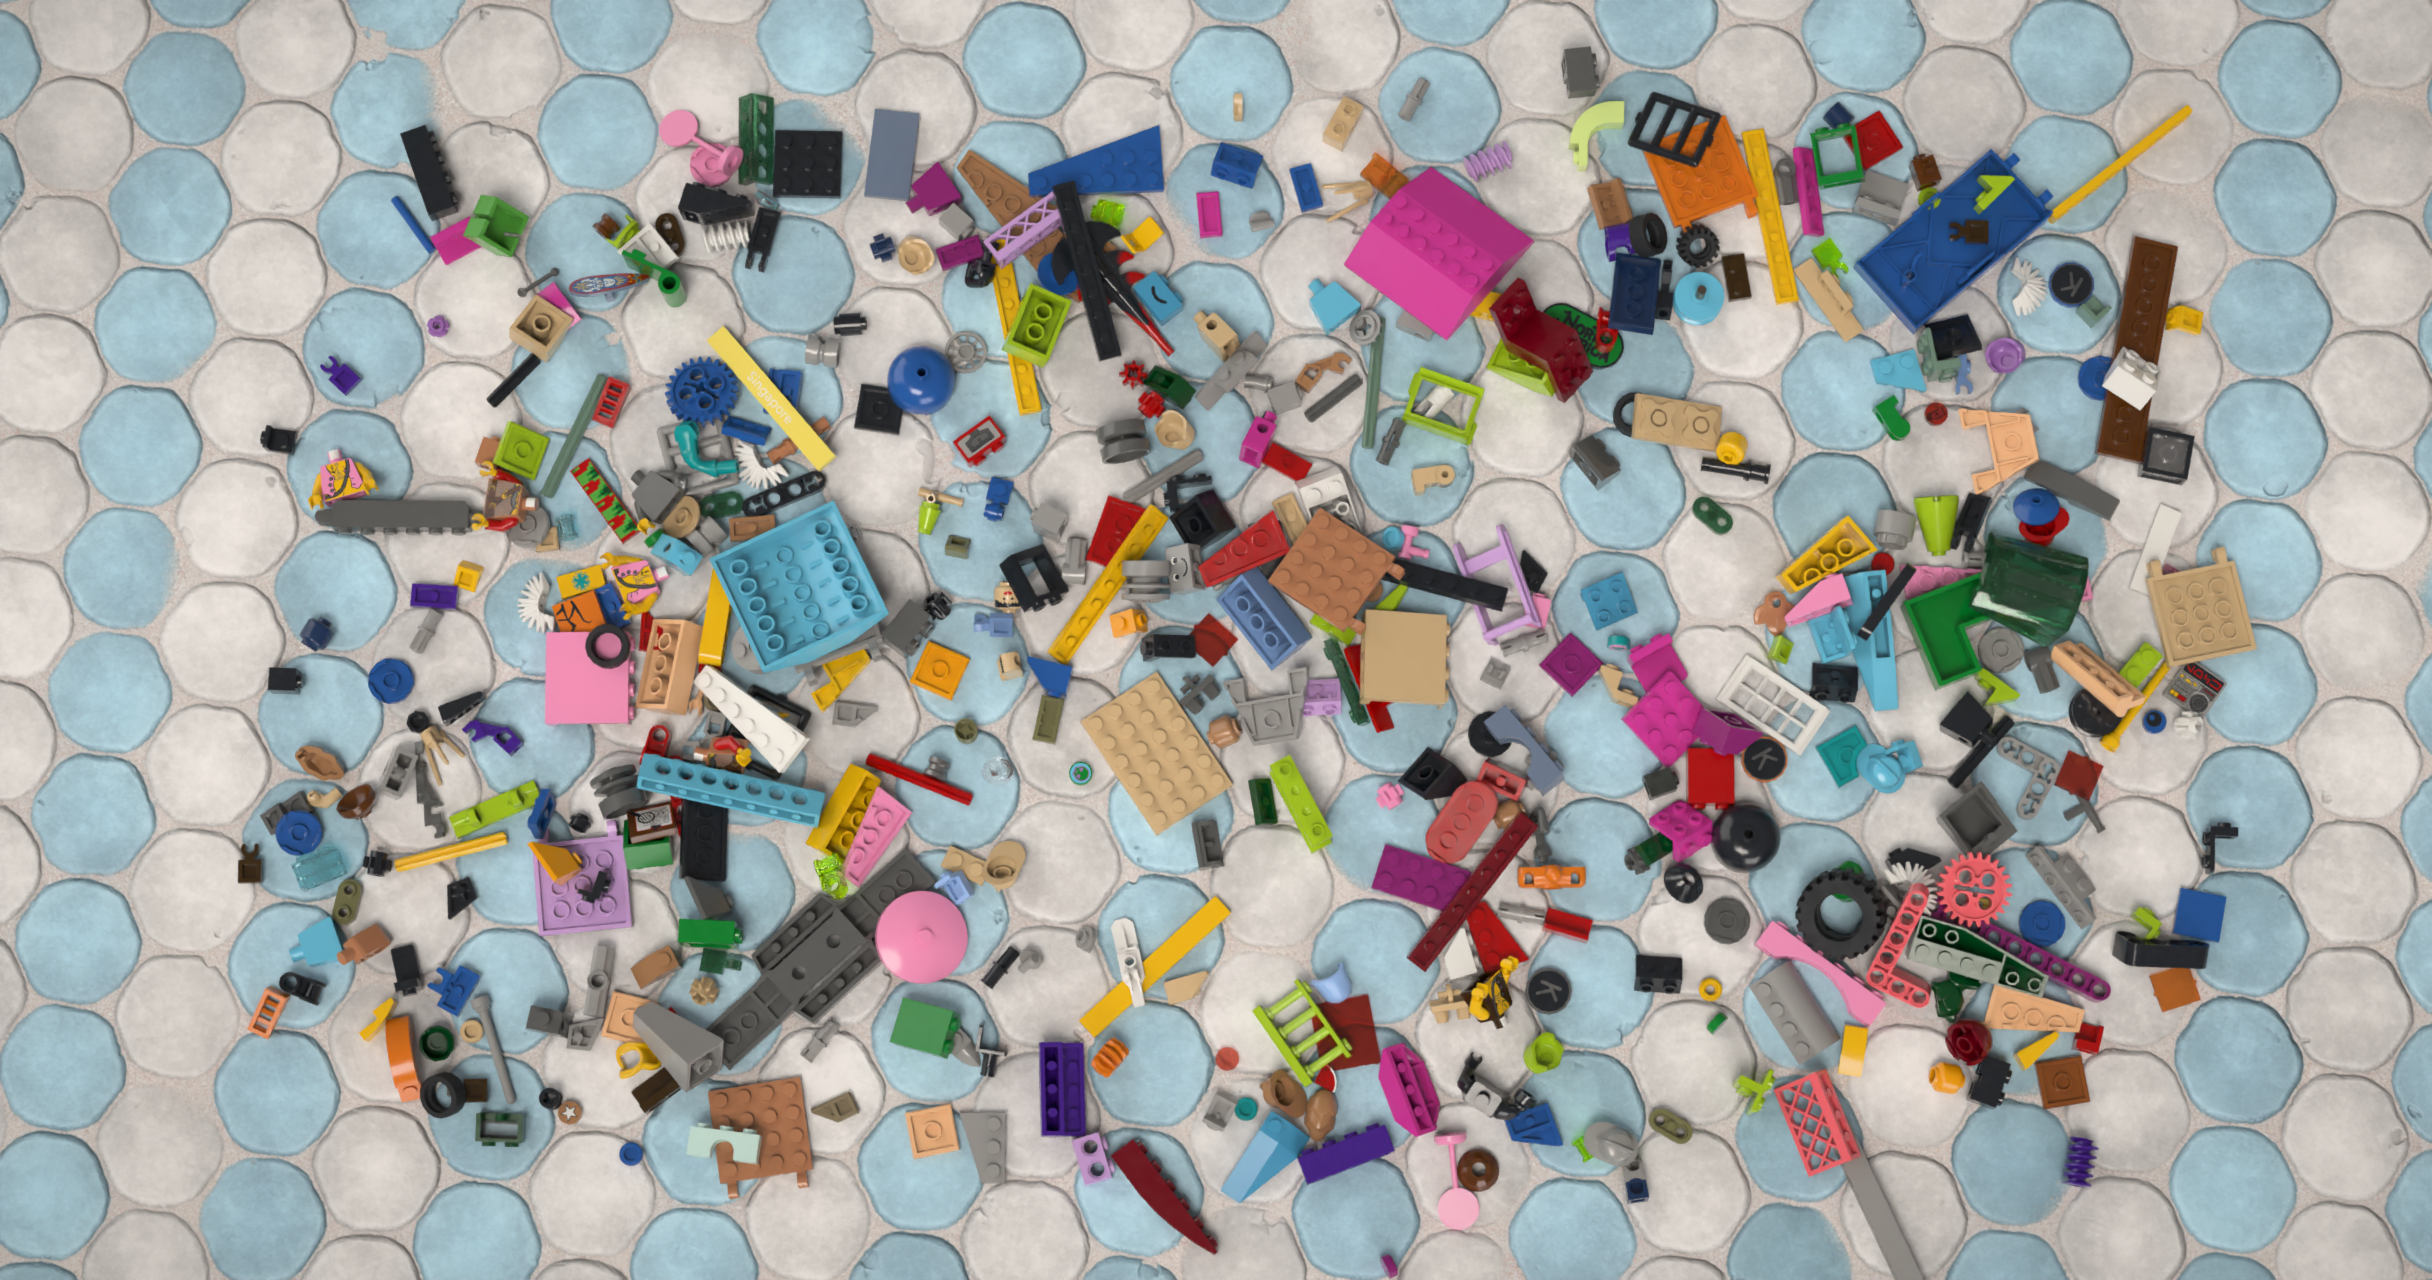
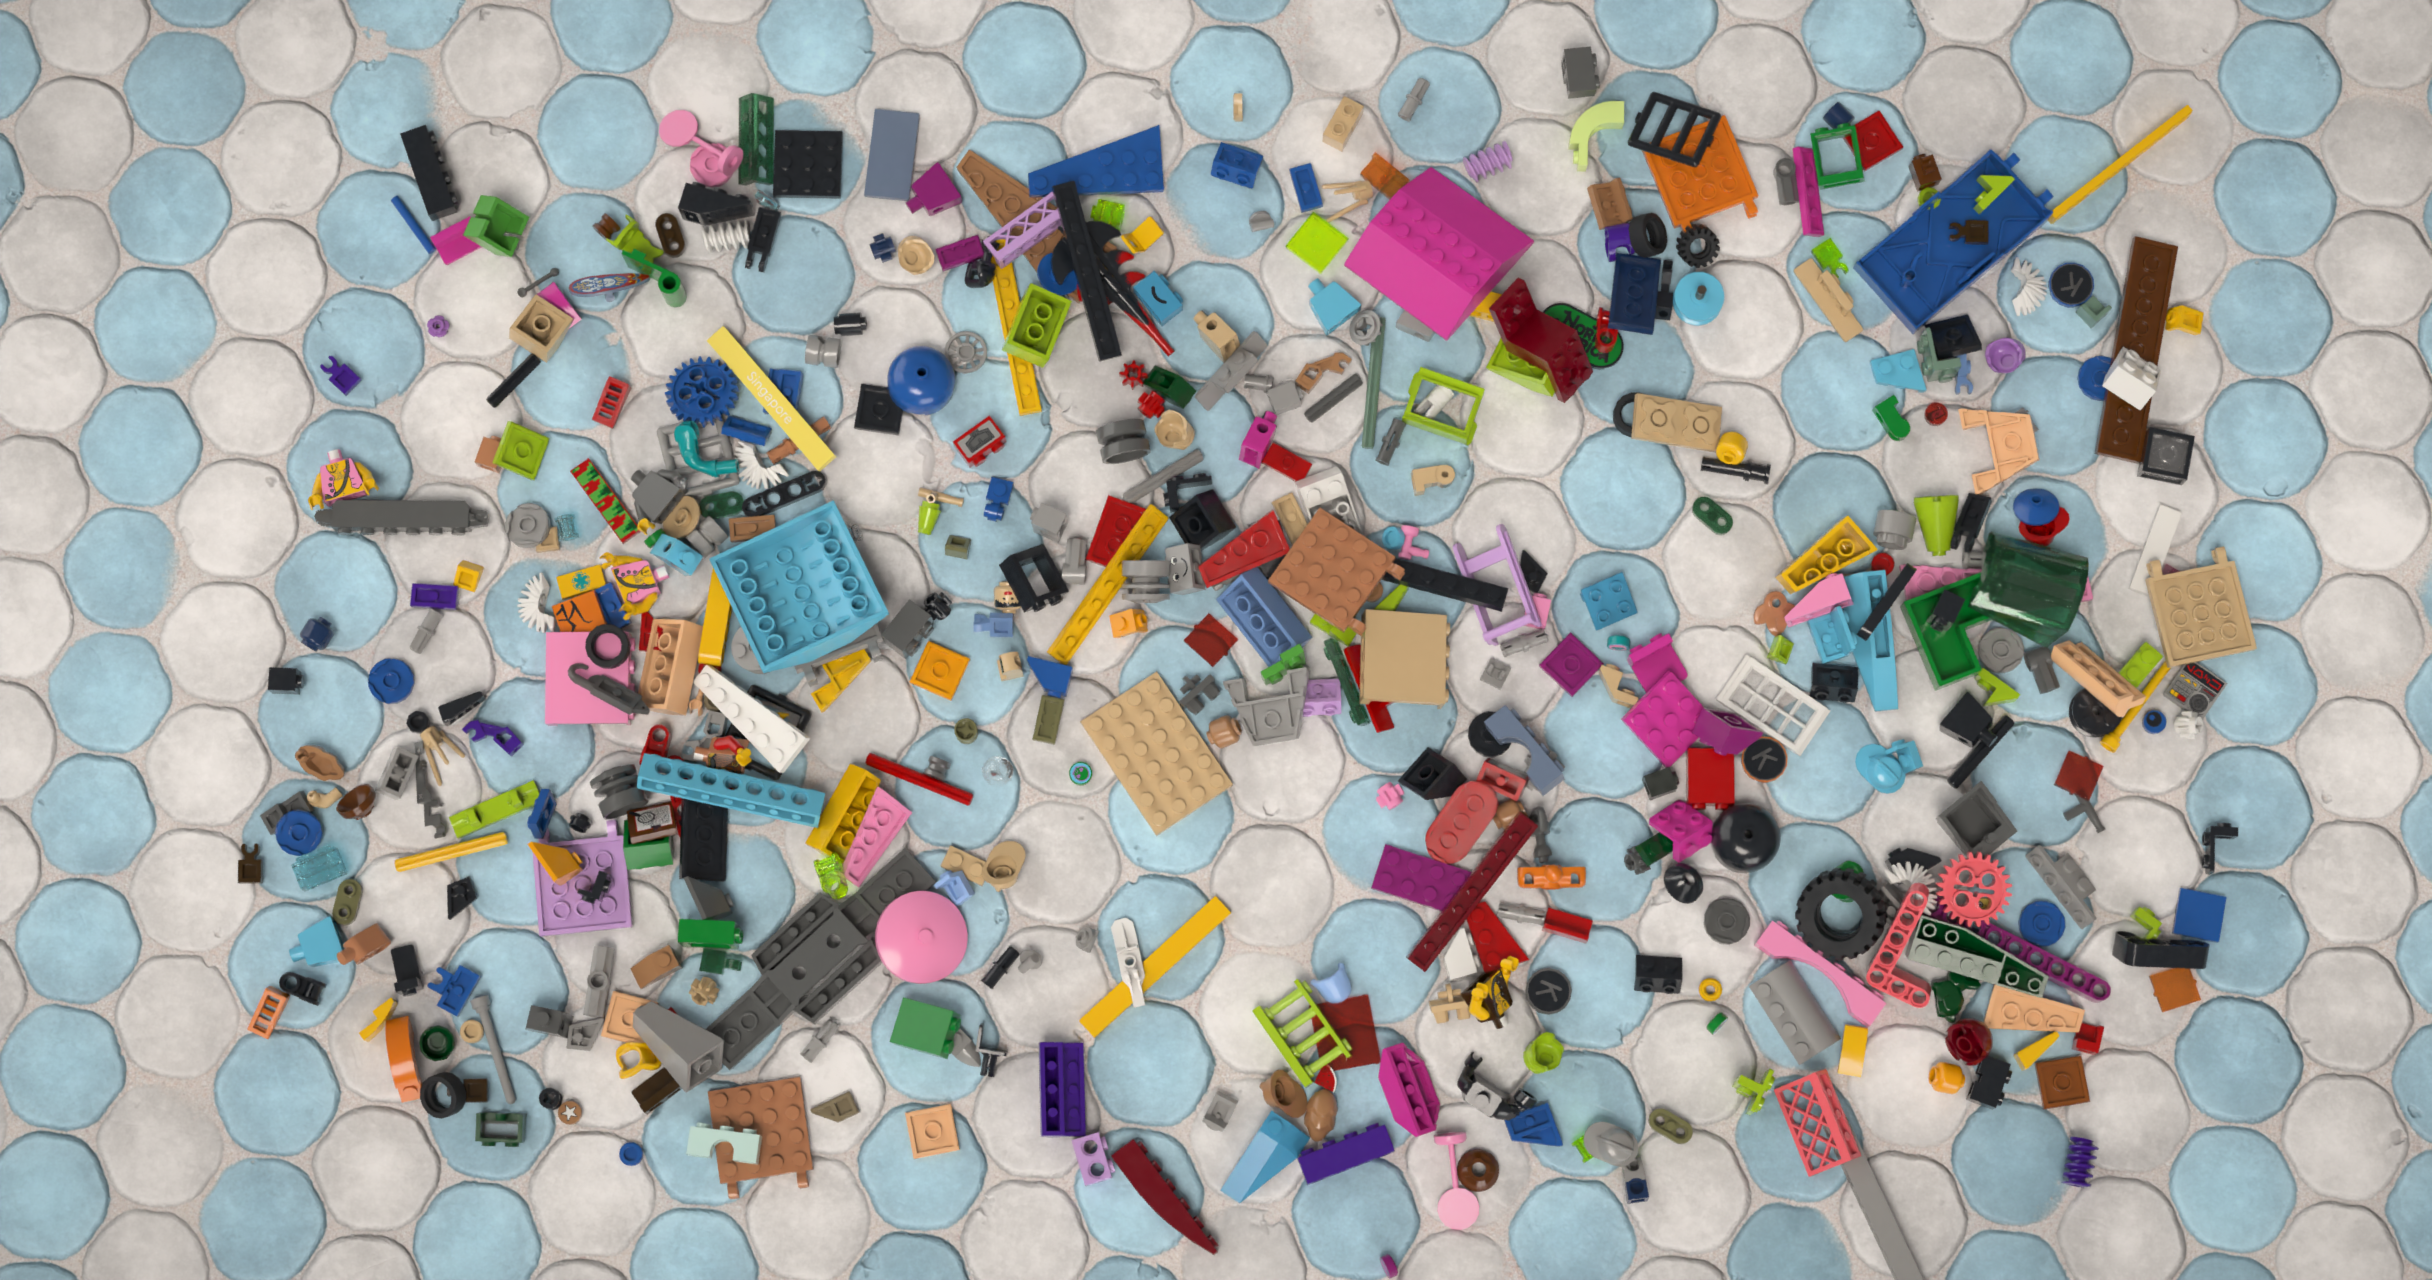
black bracket [260,425,298,455] -> none
black gear [362,851,393,877] -> none
torso [471,461,539,532] -> none
sand green axle [541,374,608,498] -> none
white wing [617,223,679,269] -> none
light grey tile [832,701,878,727] -> none
light grey brick [938,203,975,241] -> none
light grey wing [959,1113,1006,1184] -> none
orange gear [1091,1037,1129,1078] -> none
black bracket [1140,634,1196,662] -> none
tan slope [1164,971,1209,1005] -> none
dark grey hinge [1191,820,1224,871] -> none
dark pink tile [1196,191,1222,239] -> none
clear red tile [1215,1047,1239,1071] -> none
teal tile [1234,1097,1258,1121] -> none
dark green plate [1248,778,1278,826] -> none
lime fence [1269,755,1333,854] -> none
dark grey slope [1570,435,1621,491] -> none
dark brown plate [1721,254,1752,302] -> none
yellow tile [1741,128,1799,305] -> none
teal tile [1815,726,1867,788] -> none
light grey bracket [1852,170,1909,226] -> none
light grey beam [1996,737,2060,820] -> none
dark grey slope [2024,460,2120,521] -> none
none -> dark grey plate [568,663,650,715]
none -> bright green plate [1260,644,1306,685]
none -> clear neon green tile [1285,212,1349,274]
none -> black brick [1926,589,1965,632]

